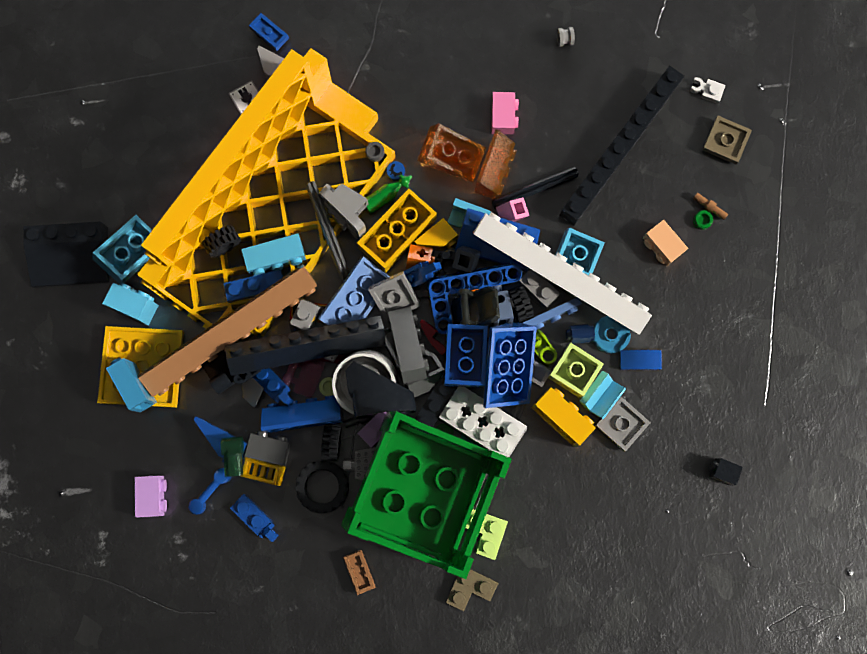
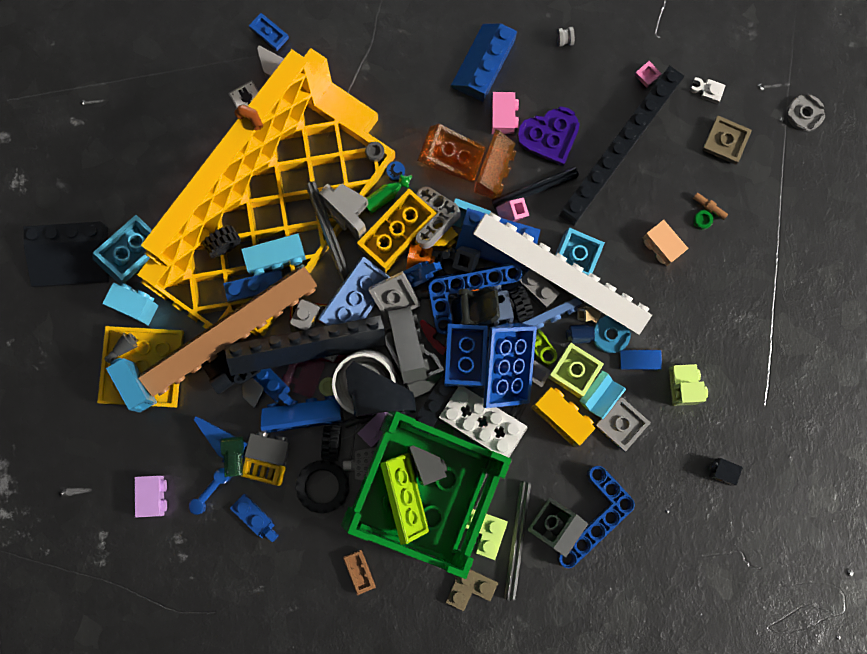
none -> dark grey cone [104,333,138,364]
none -> dark orange arm [234,105,263,130]
none -> lime tile [380,453,429,545]
none -> dark grey slope [406,445,447,486]
none -> light grey beam [416,187,461,249]
none -> blue slope [451,23,517,102]
none -> dark grey axle [504,481,531,601]
none -> dark purple plate [518,107,580,166]
none -> dark grey brick [528,498,588,557]
none -> blue beam [557,466,635,568]
none -> tan piece [577,306,601,324]
none -> bright pink plate [635,61,662,88]
none -> yellowish green brick [669,364,708,406]
none -> light grey tile [787,95,825,131]

